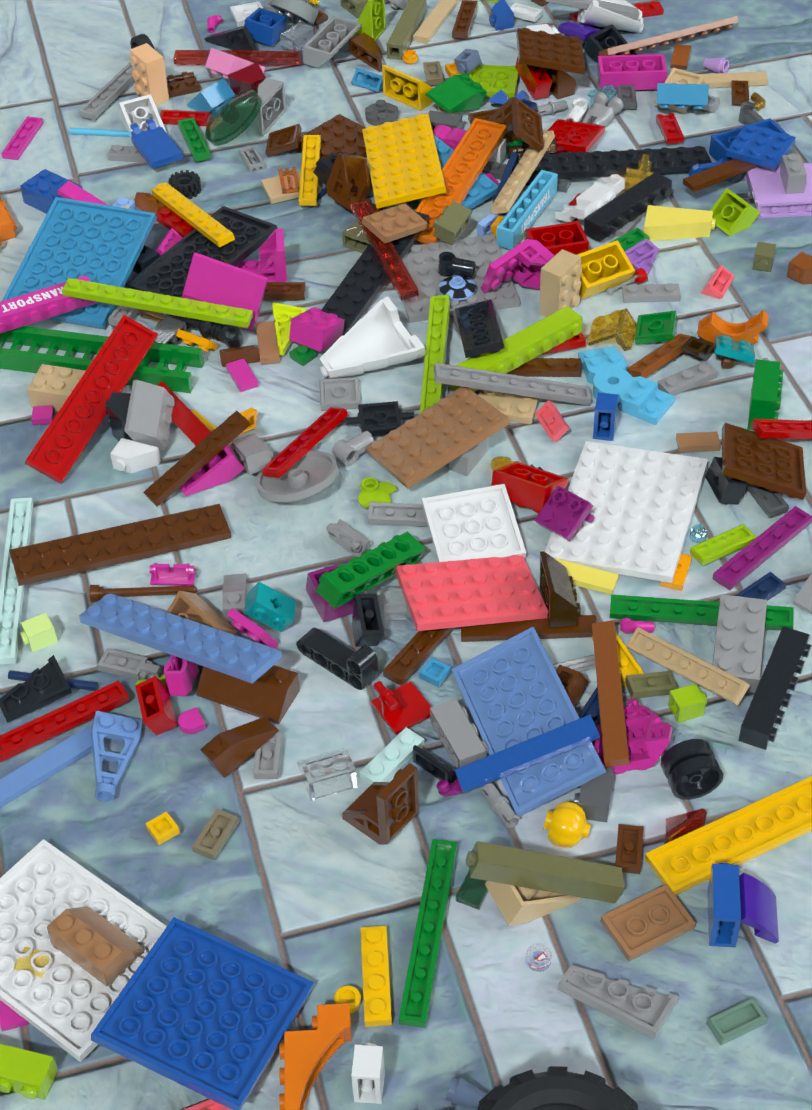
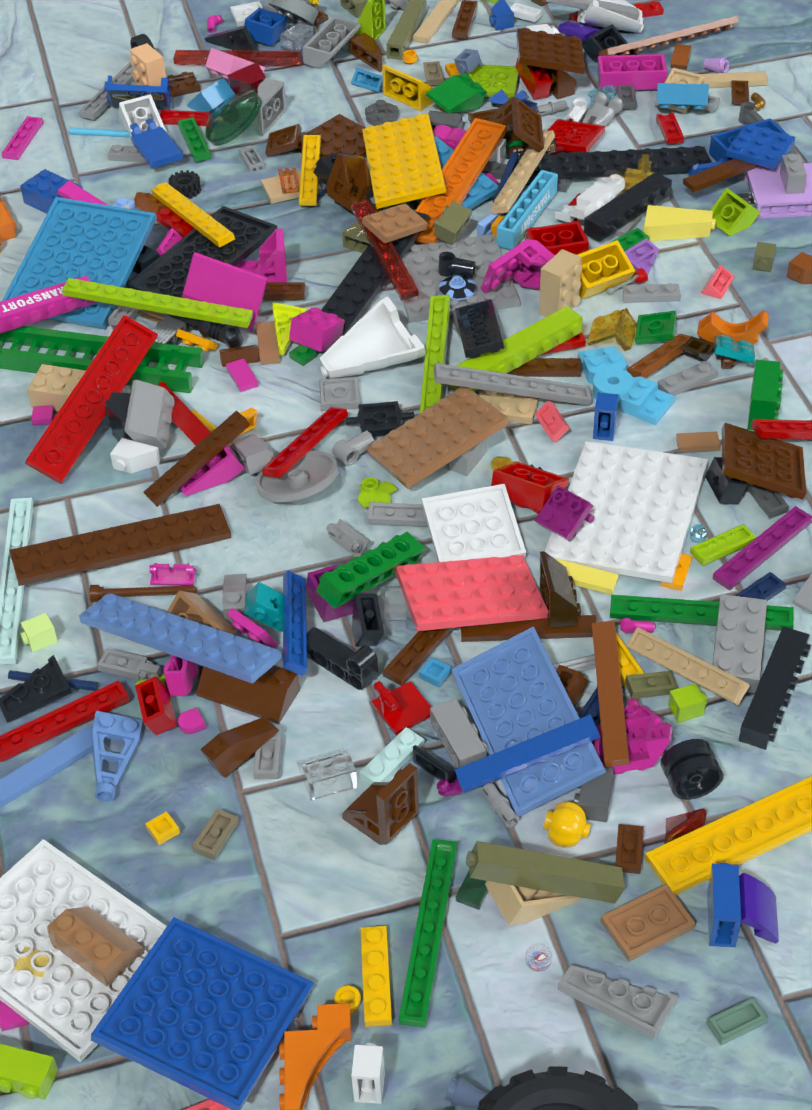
none -> panel [104,75,171,110]
none -> blue tile [283,570,307,677]

